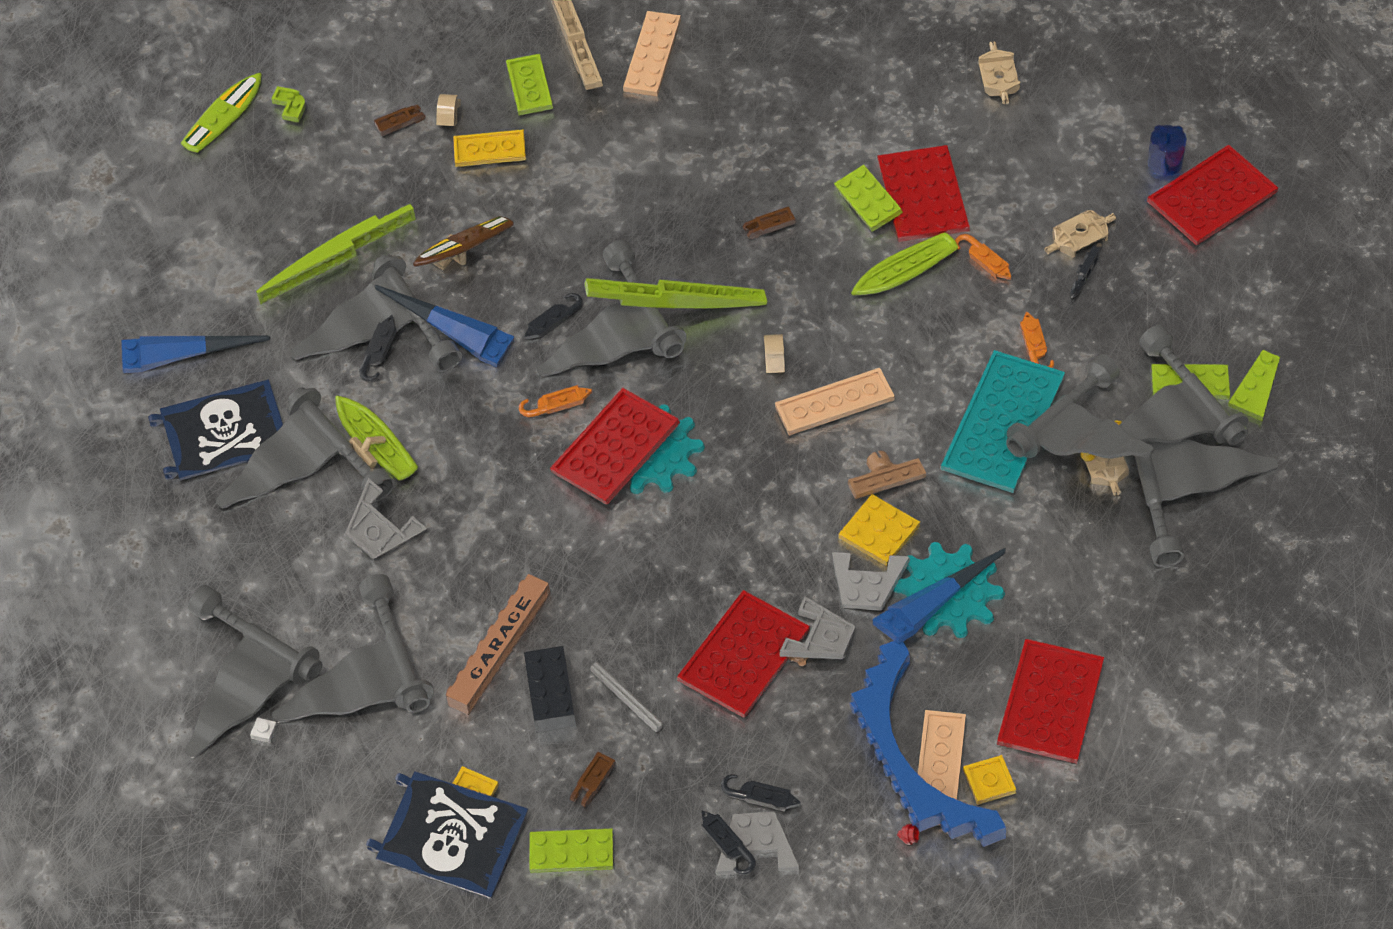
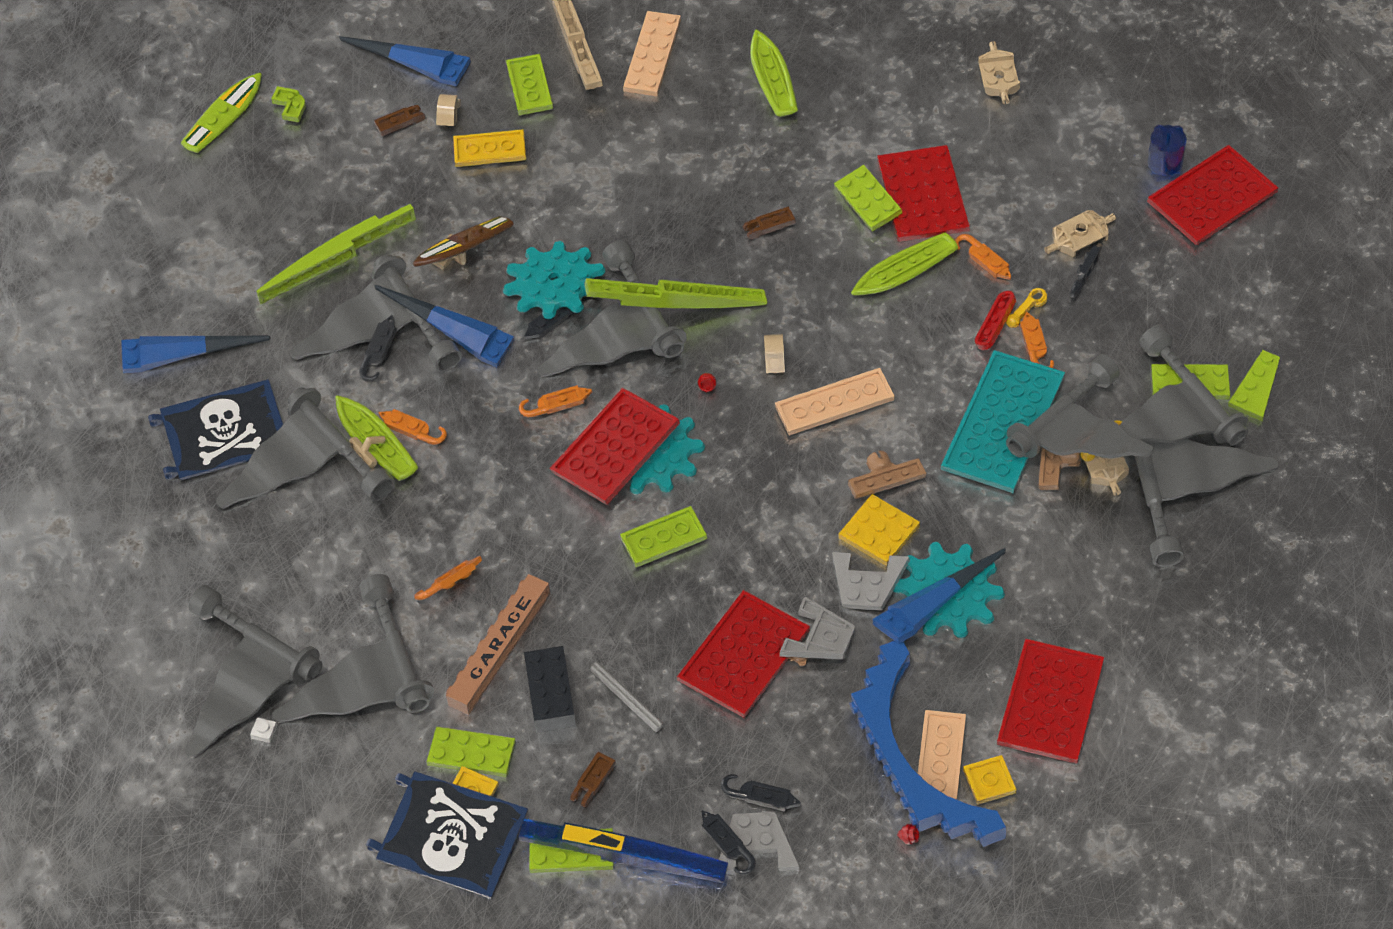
light grey wing [344,478,427,560] -> none
none -> blue plate [339,36,471,86]
none -> orange plate [379,409,447,445]
none -> orange plate [414,556,482,601]
none -> lime plate [427,726,516,778]
none -> teal plate [503,241,606,319]
none -> clear blue slope [519,819,728,883]
none -> lime plate [620,506,707,568]
none -> red plate [698,373,717,392]
none -> lime piece [750,29,798,116]
none -> red plate [975,291,1016,350]
none -> yellow piece [1005,288,1048,328]
none -> medium nougat plate [1039,447,1081,490]

